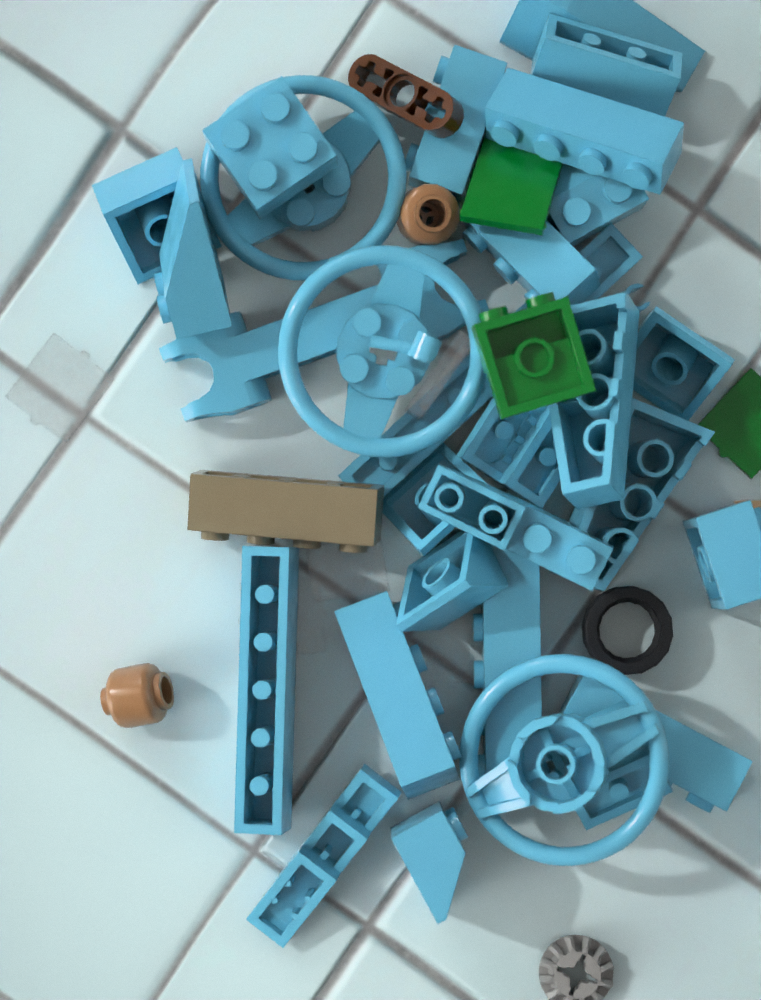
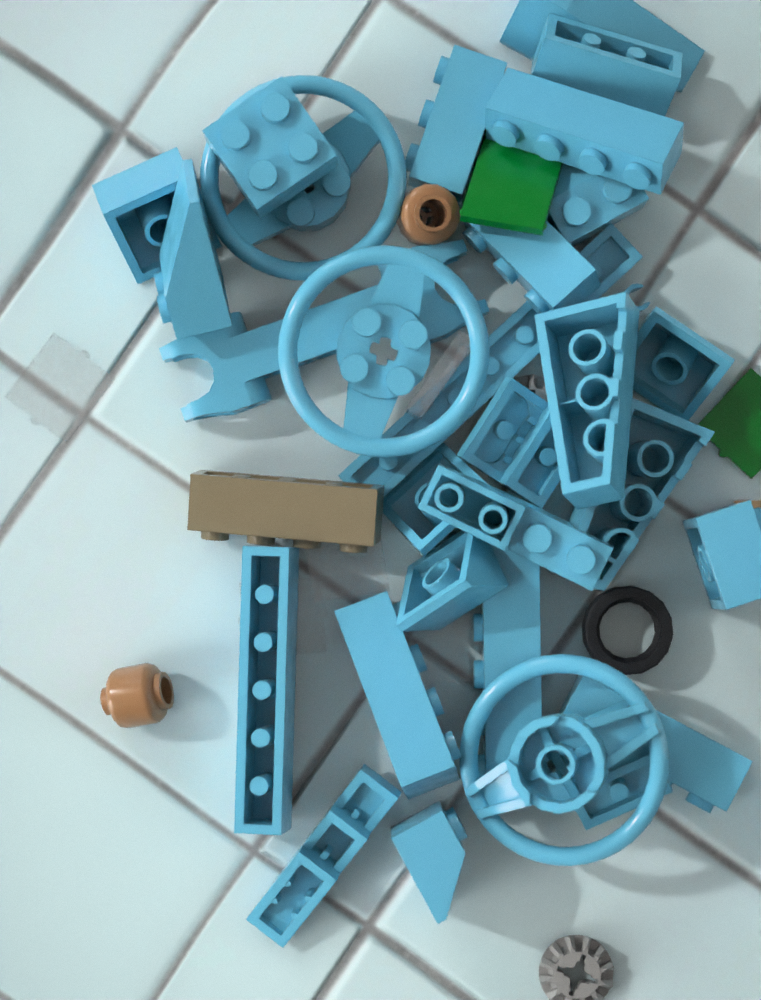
reddish brown beam [348,54,464,138] -> none
medium azure hand [370,331,442,363] -> none
green plate [471,292,596,420] -> none

